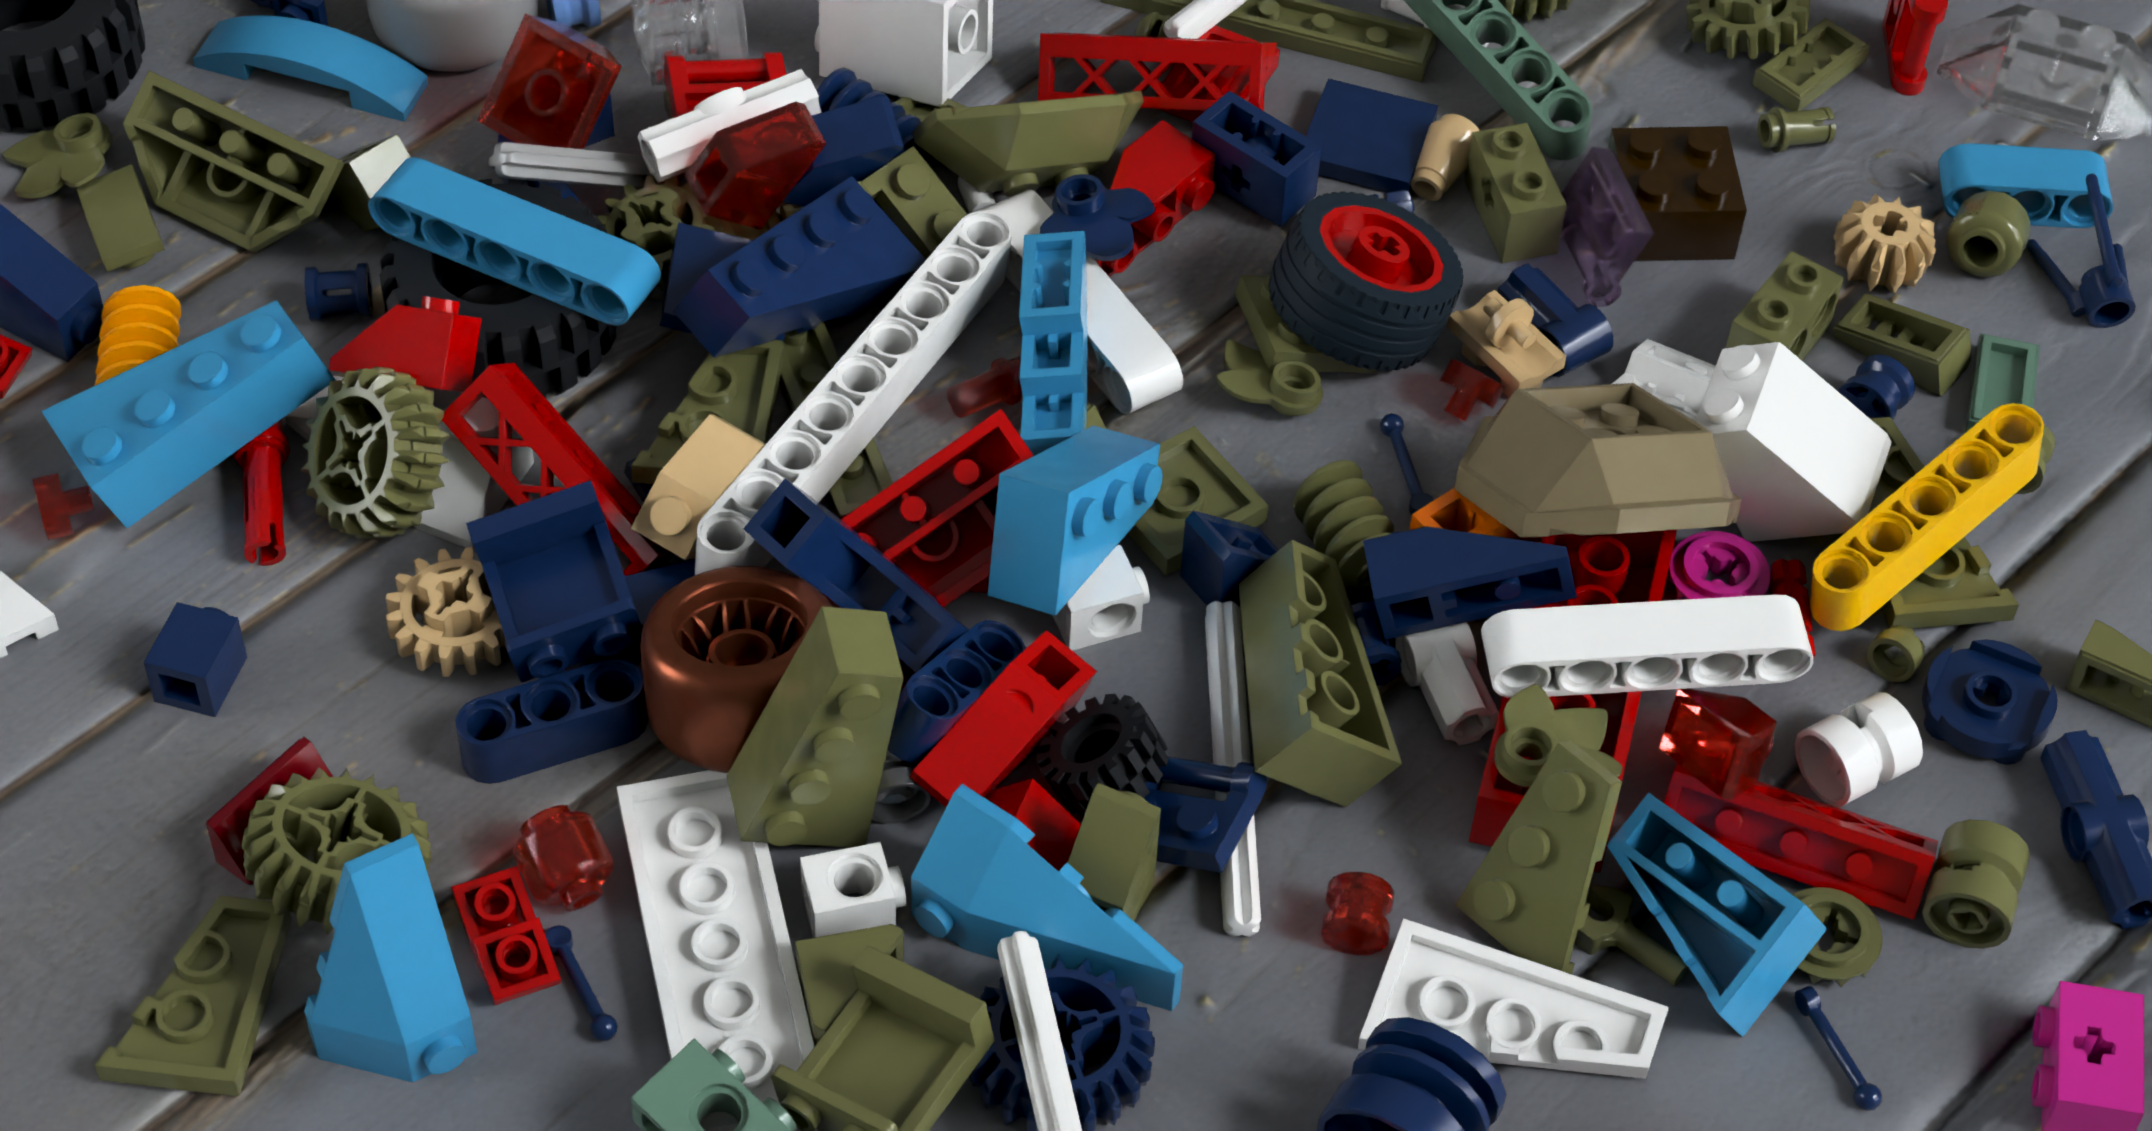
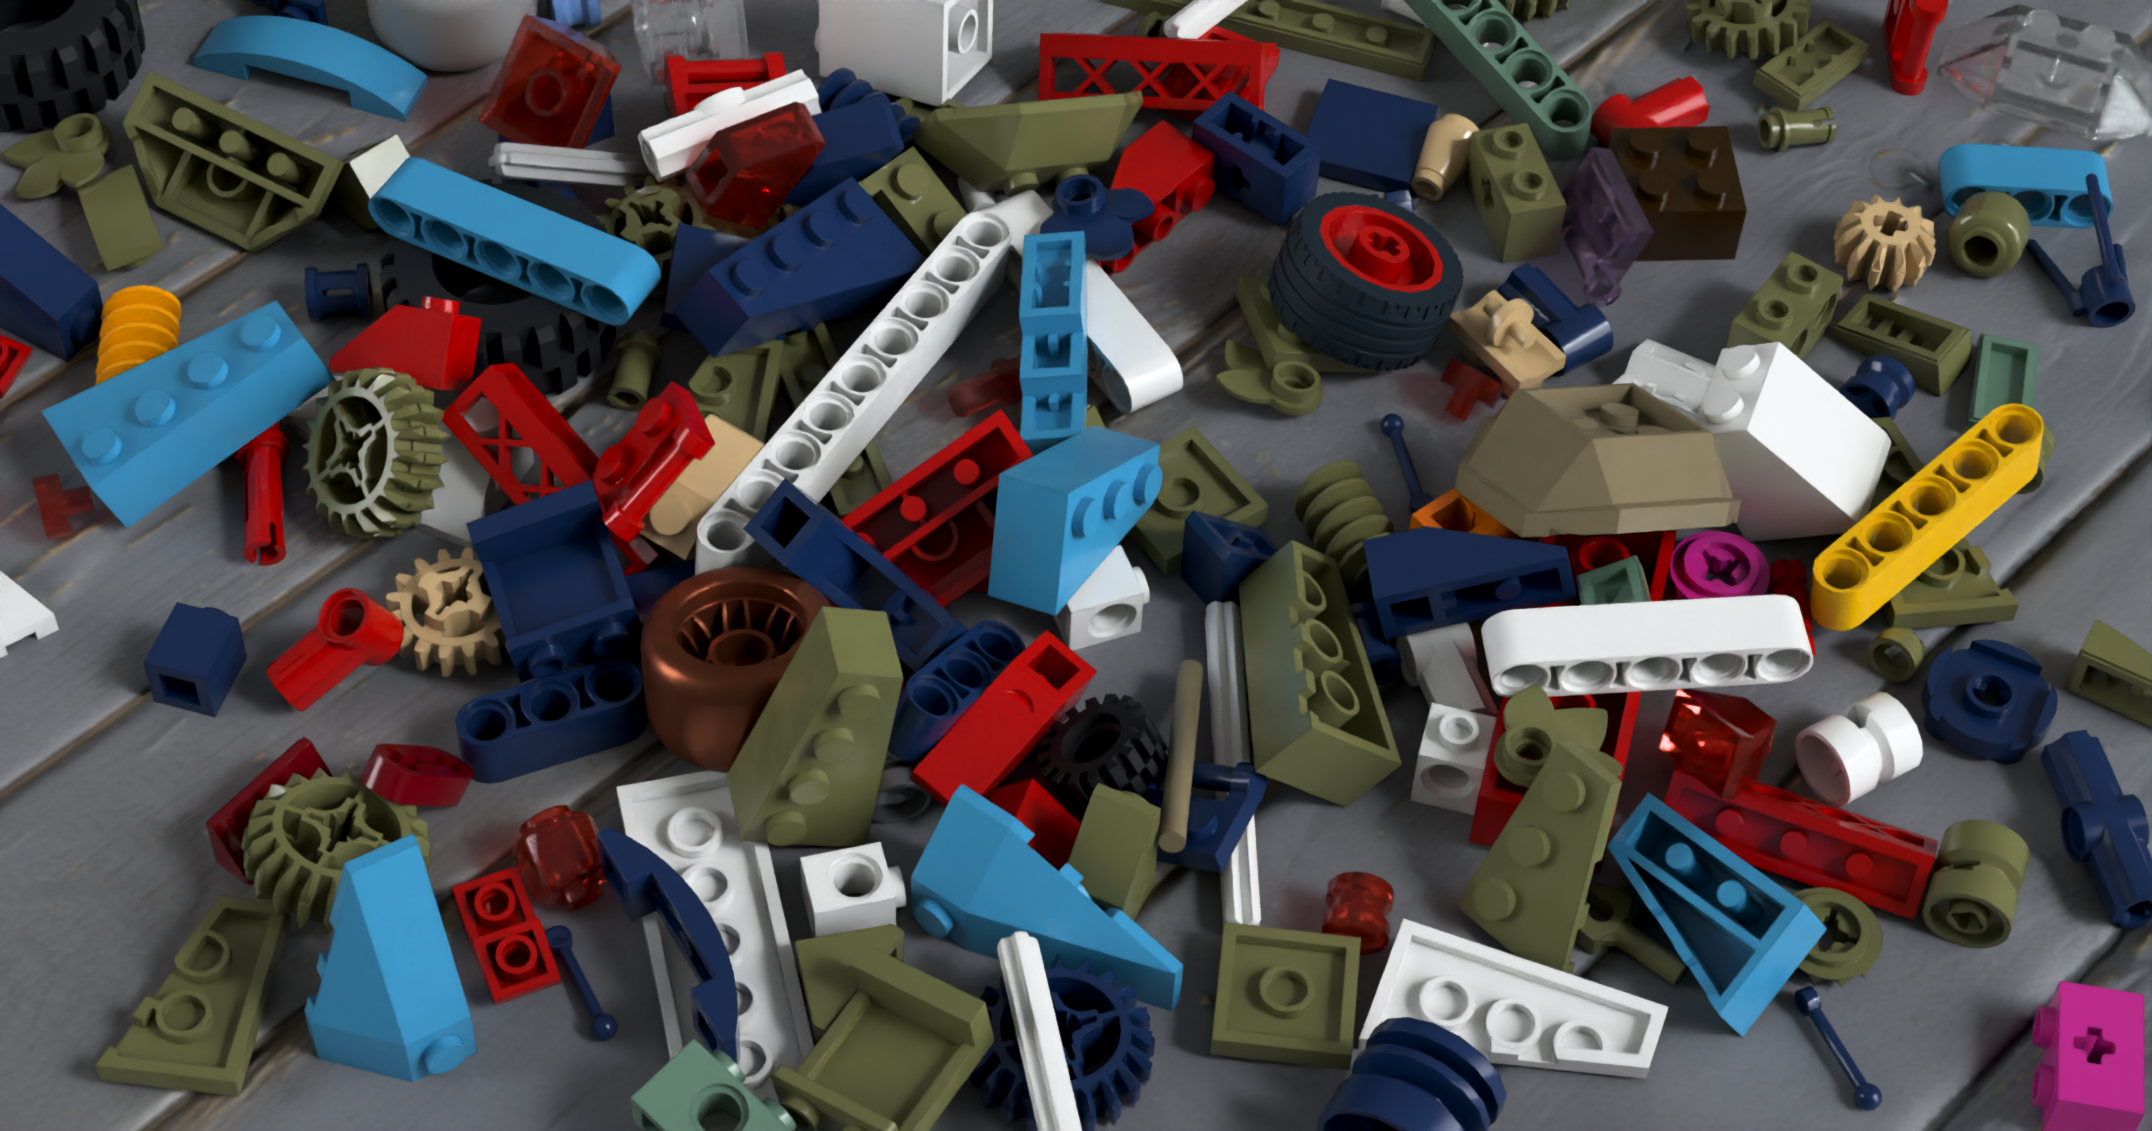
none -> red piece [265,587,404,712]
none -> dark red beam [360,743,474,807]
none -> red plate [591,381,715,542]
none -> dark blue slope [597,828,740,1066]
none -> olive pin [607,330,663,411]
none -> dark tan bar [1158,660,1203,853]
none -> olive plate [1210,922,1361,1070]
none -> white brick [1410,703,1497,816]
none -> sand green tile [1574,555,1652,605]
none -> red piece [1590,76,1710,149]

